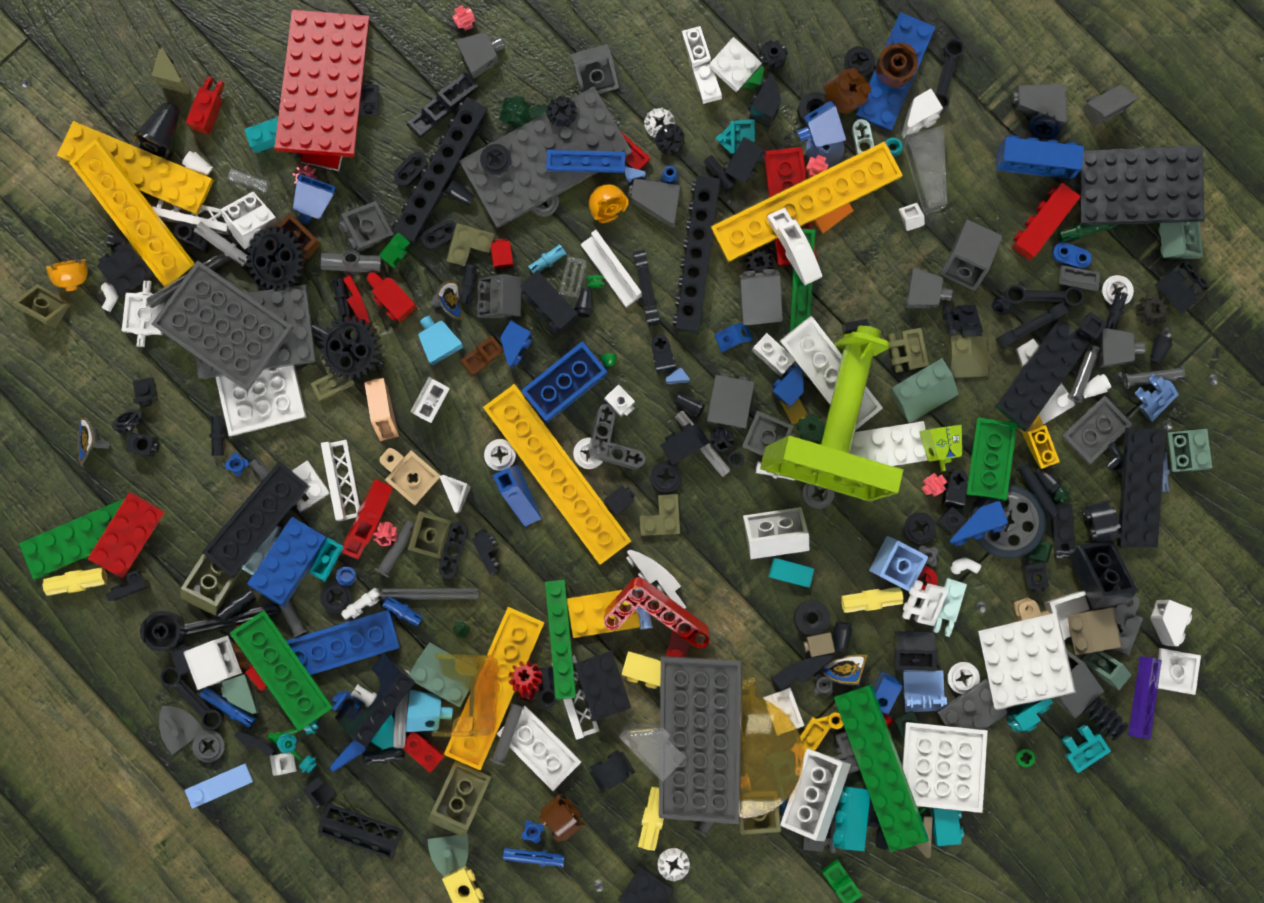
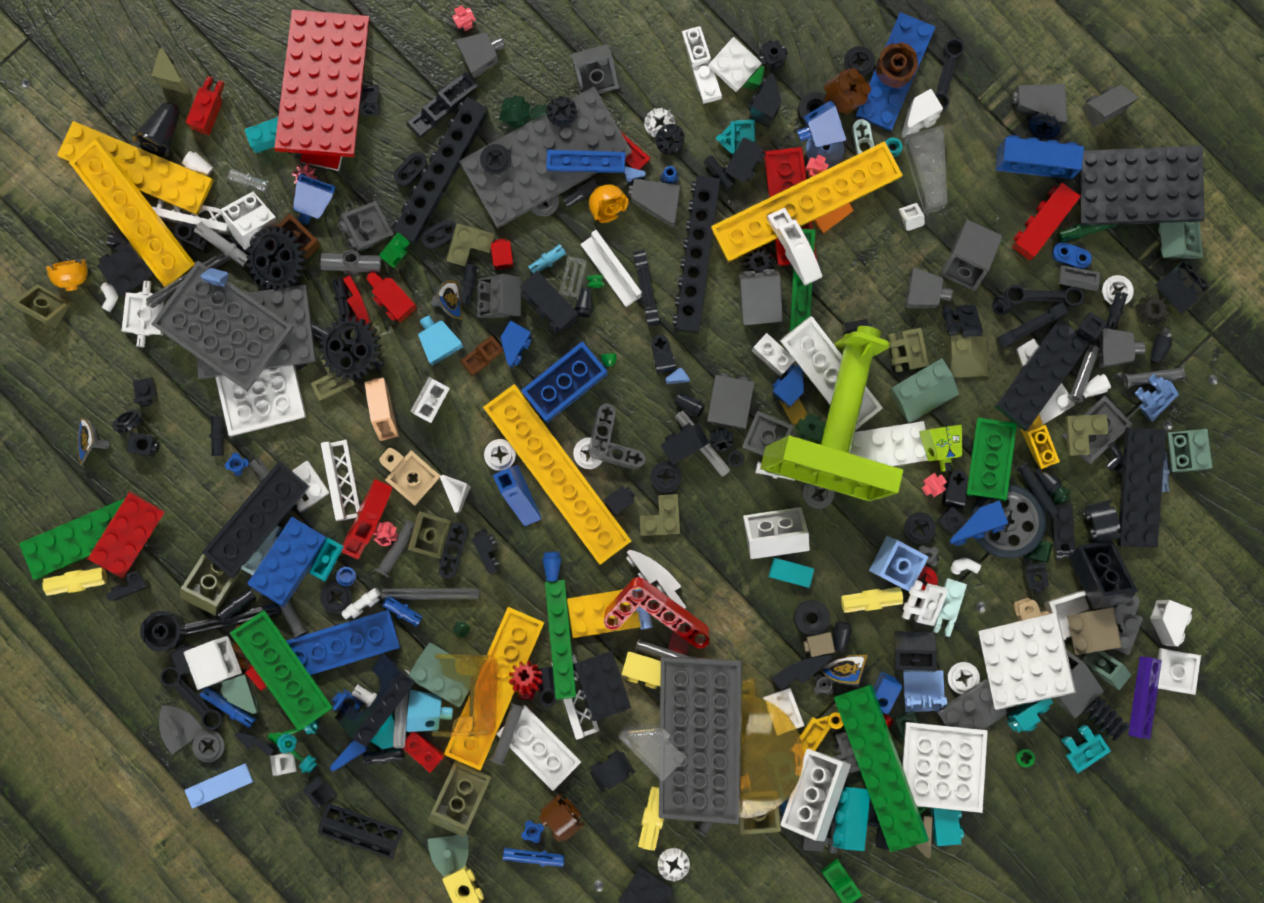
black cone [445,180,475,206] -> none
white brick [604,384,635,417] -> none
blue bracket [715,323,753,352] -> none
none -> medium blue slope [201,268,229,287]
none -> blue cone [542,552,562,581]
none -> black axle [562,179,599,209]
none -> dark grey pin [635,638,695,659]
none -> olive plate [1065,414,1108,456]

